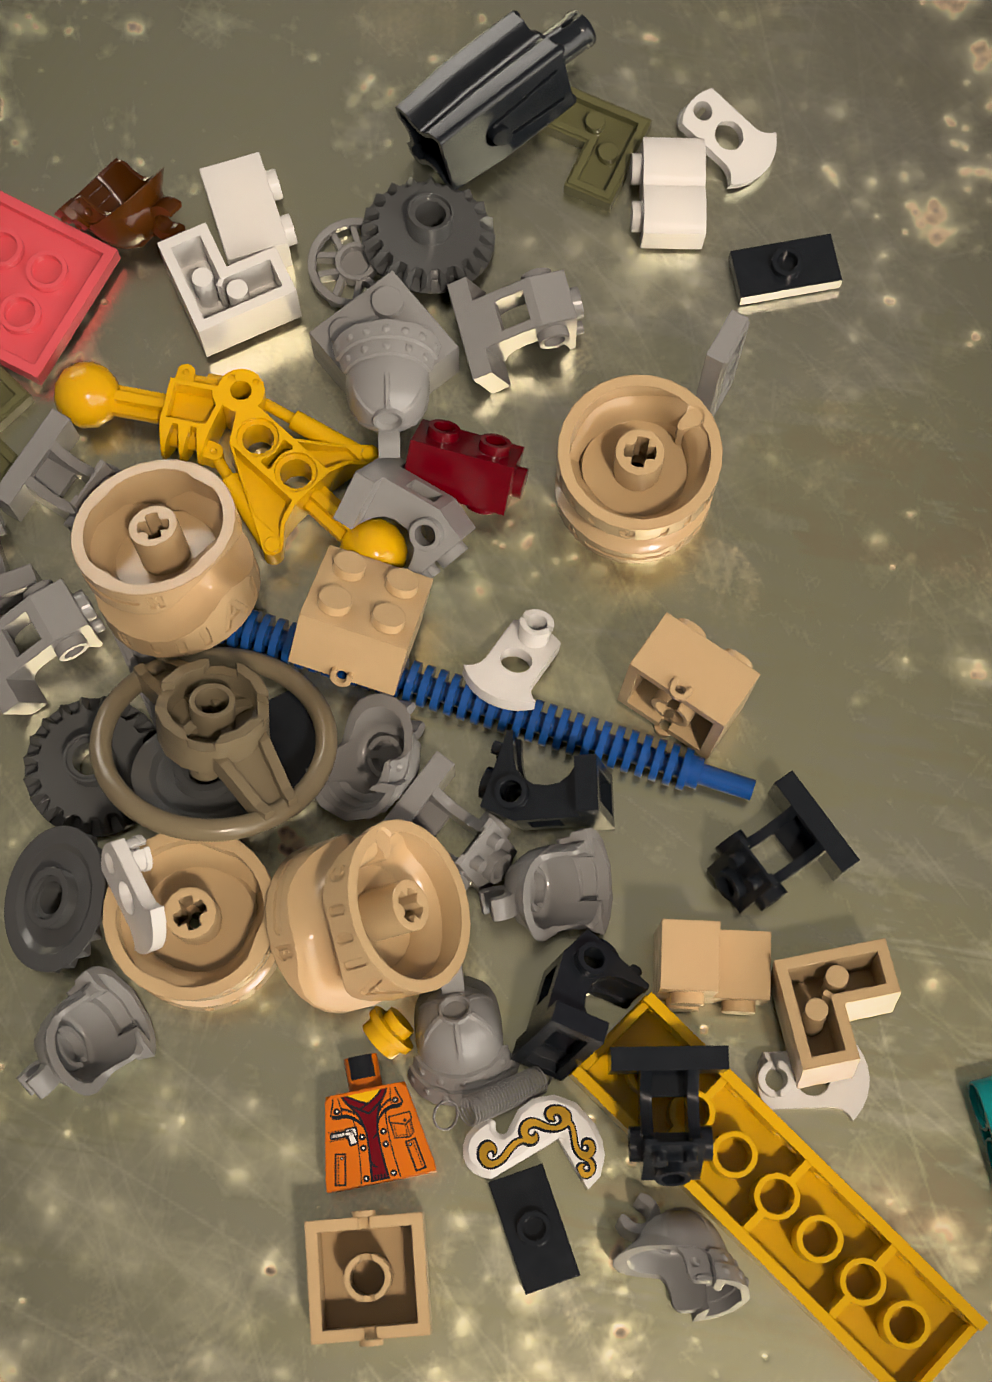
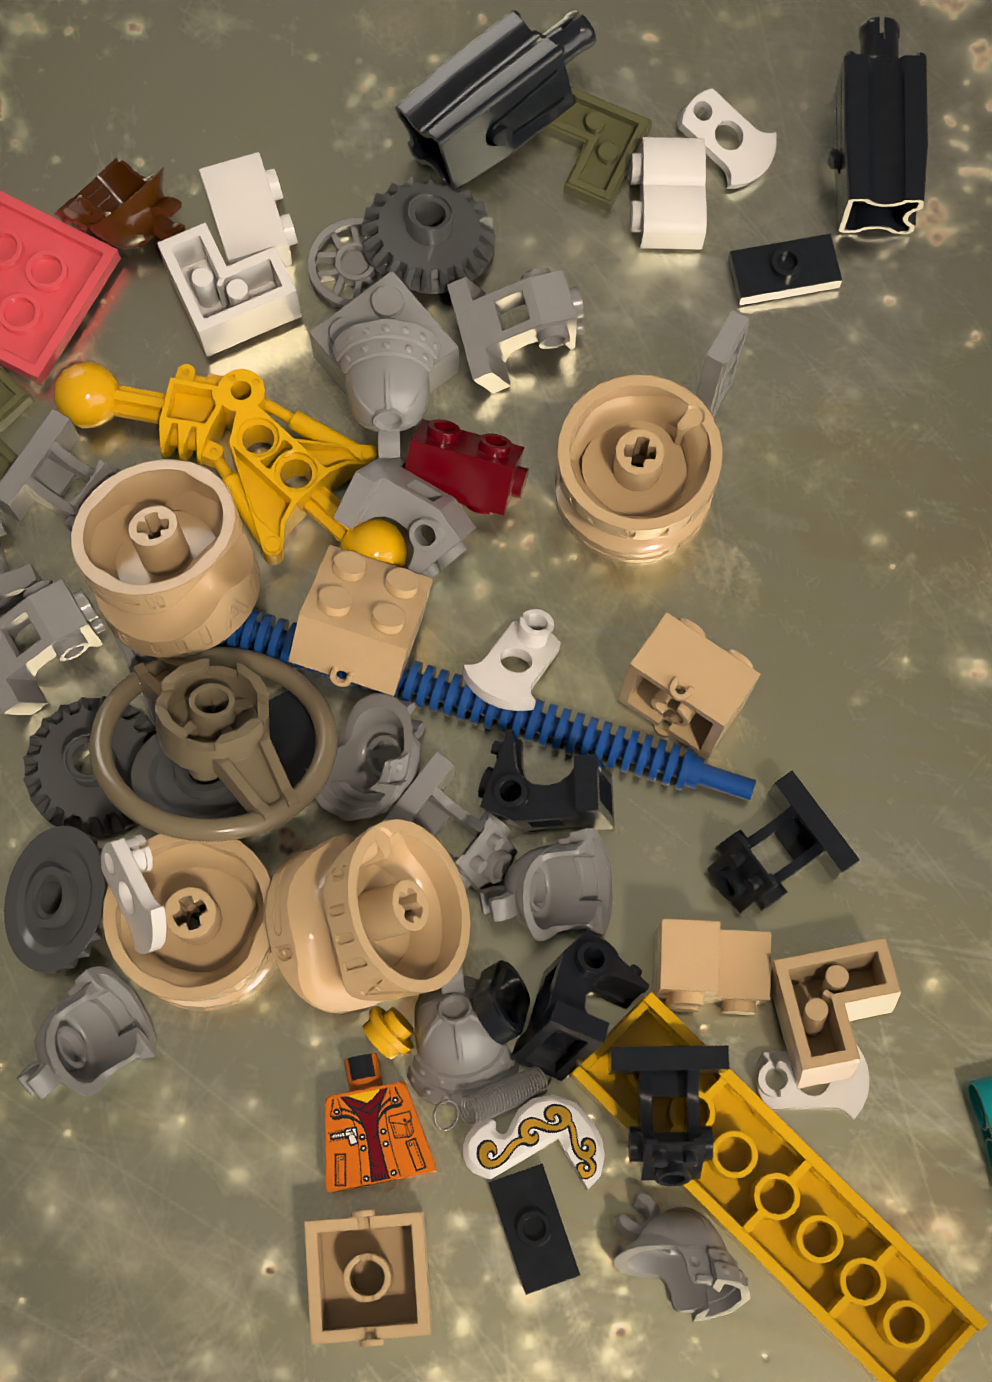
none -> black tile [473,960,530,1045]
none -> black piece [827,17,928,234]

